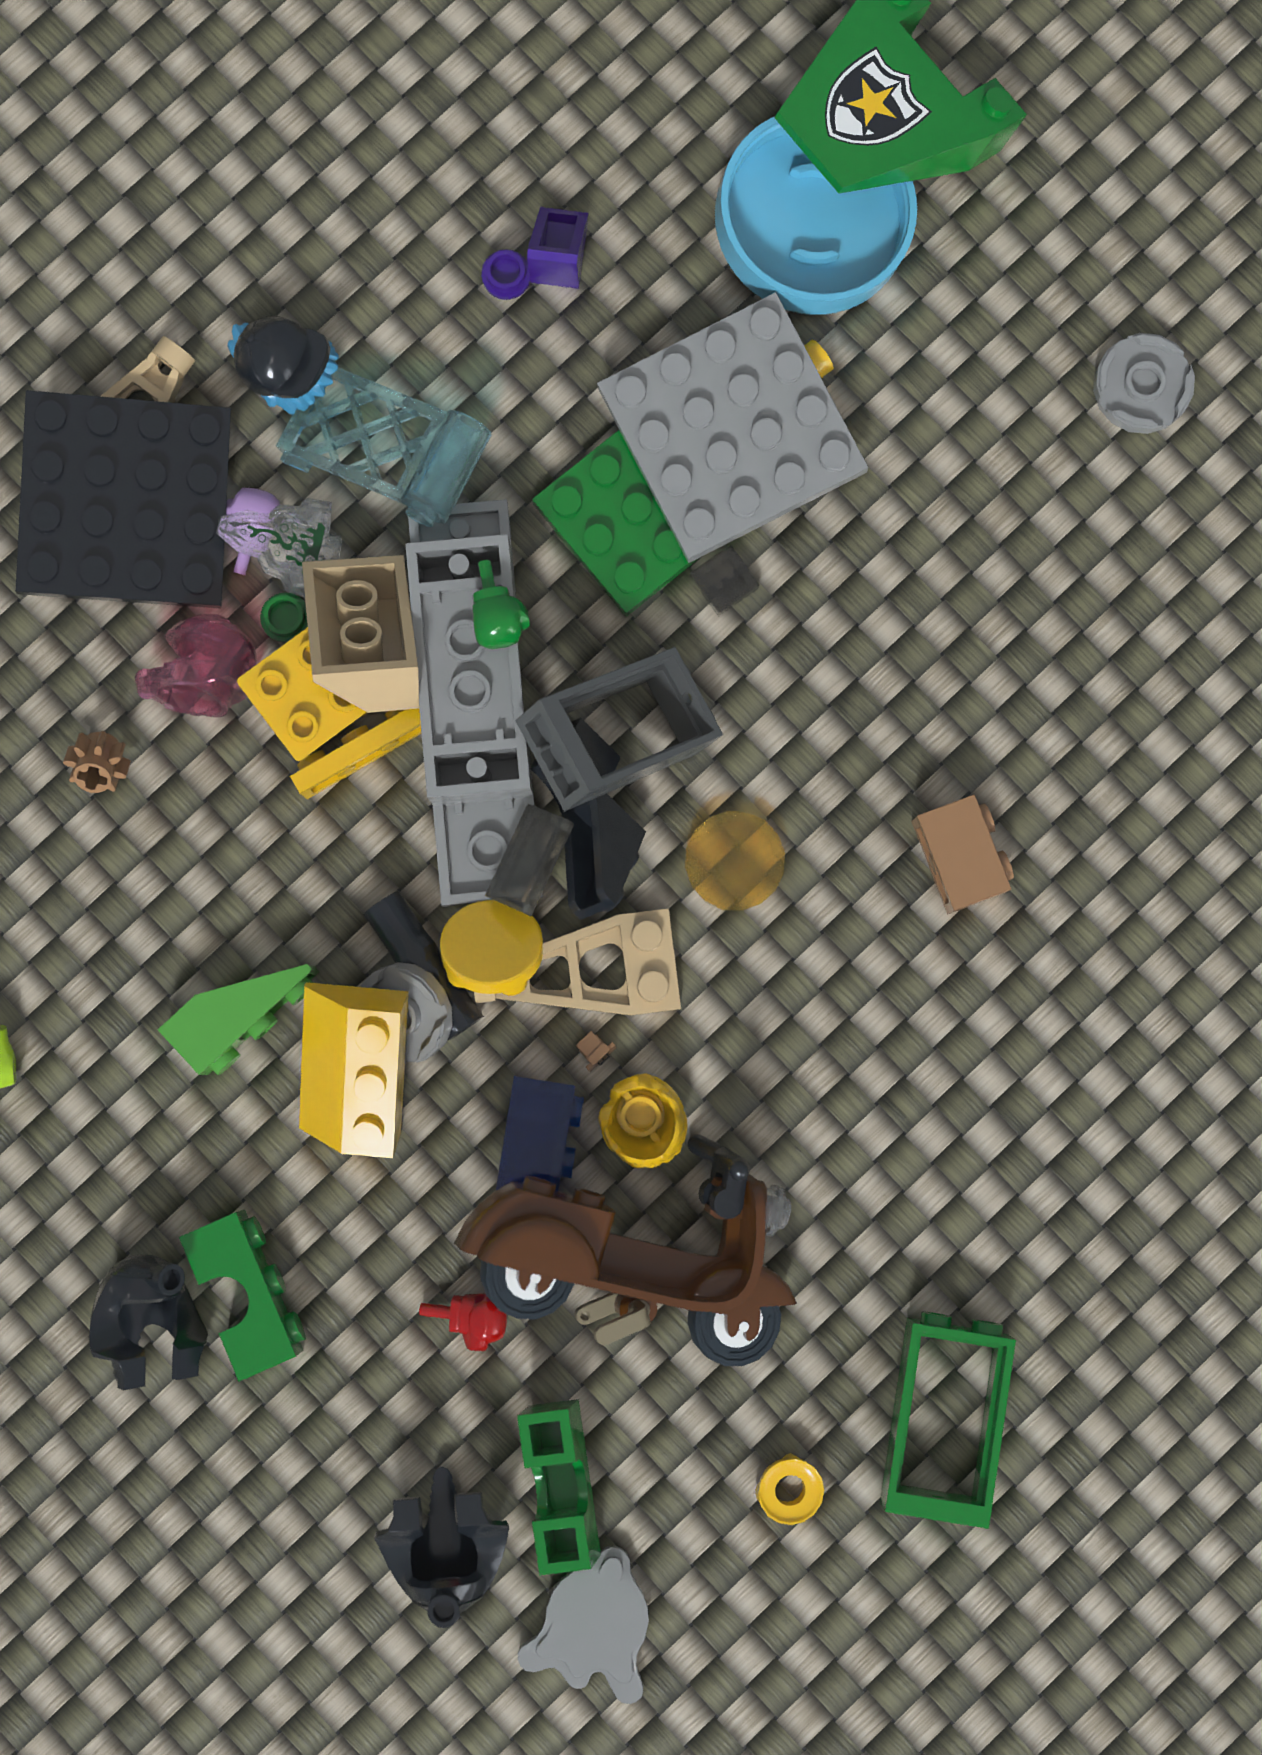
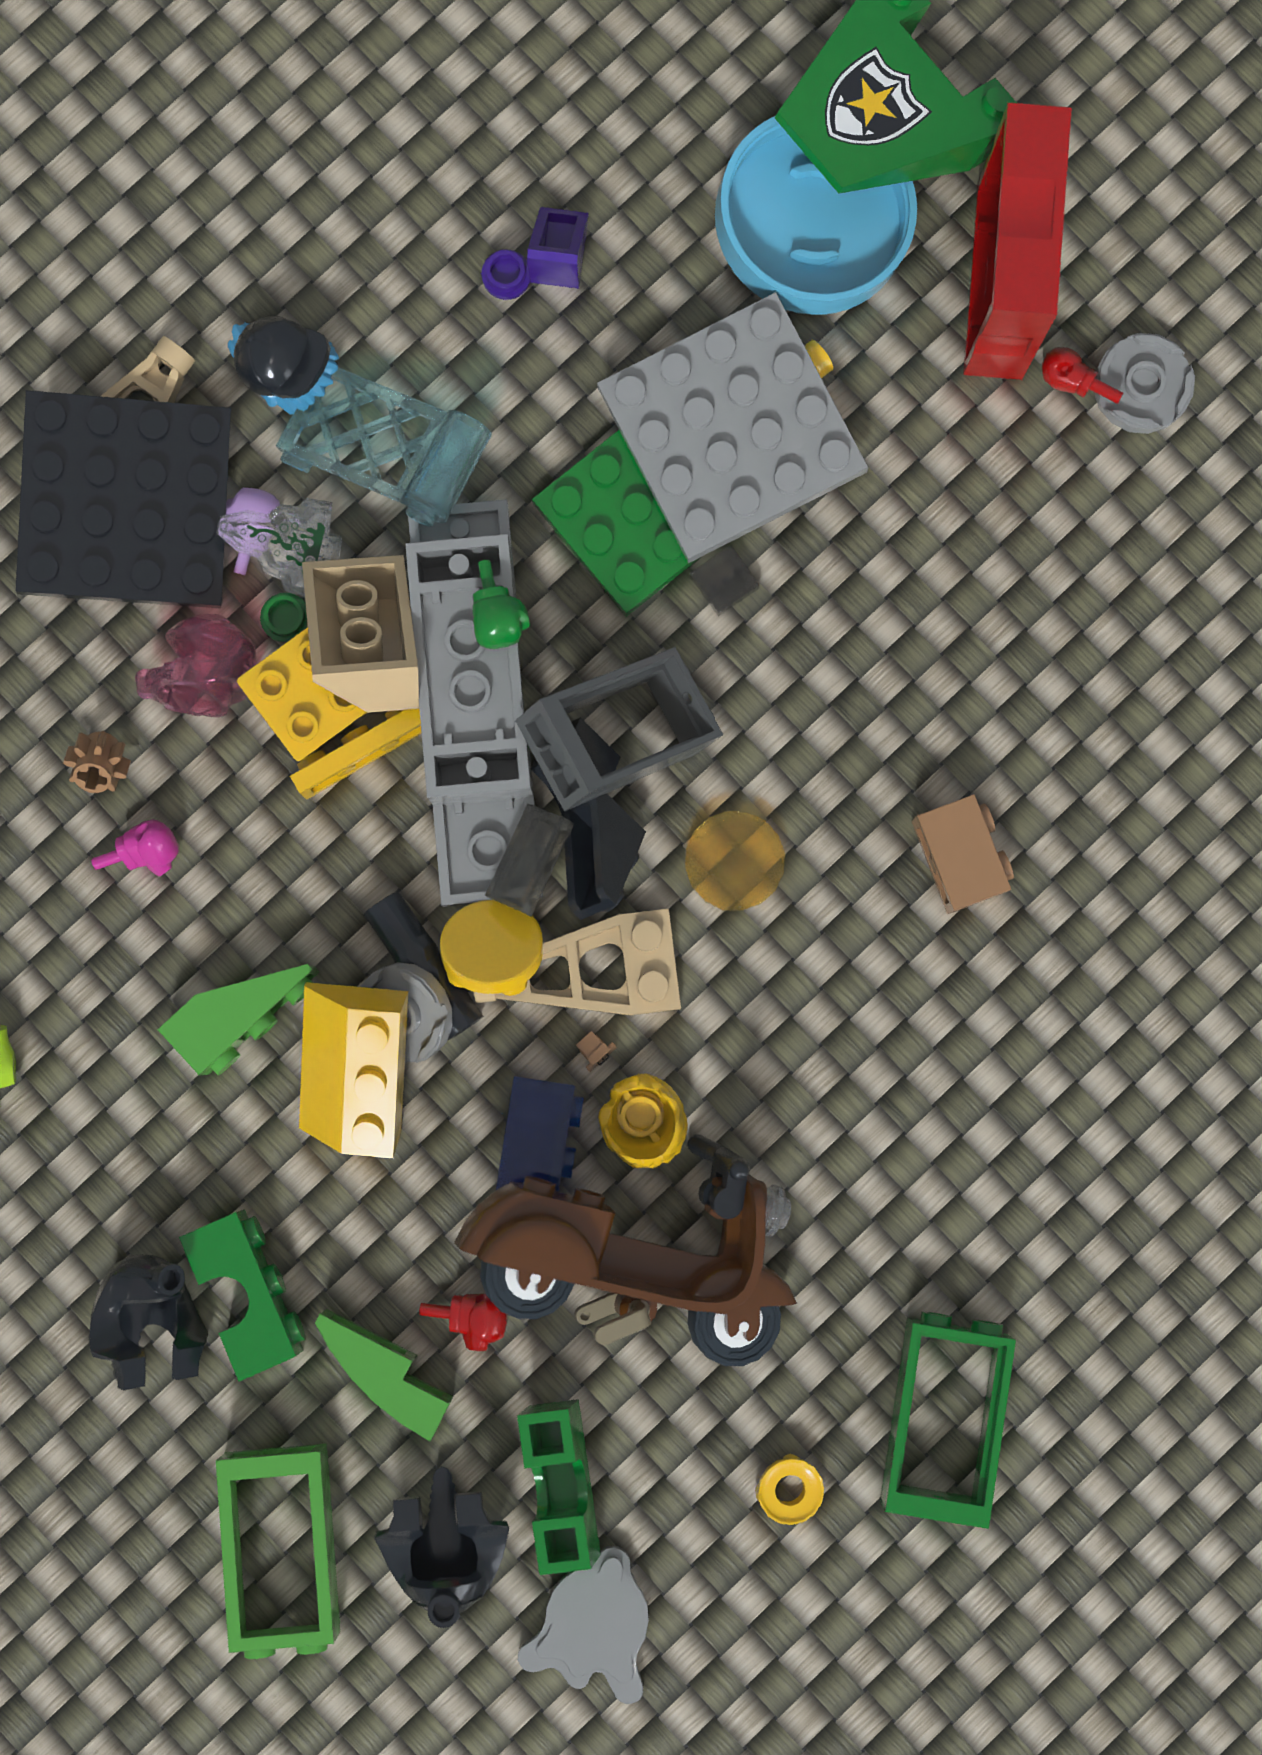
none -> dark pink piece [91,819,179,876]
none -> bright green window [216,1443,341,1659]
none -> bright green slope [315,1309,453,1441]
none -> red tile [963,103,1072,380]
none -> red piece [1042,347,1124,404]

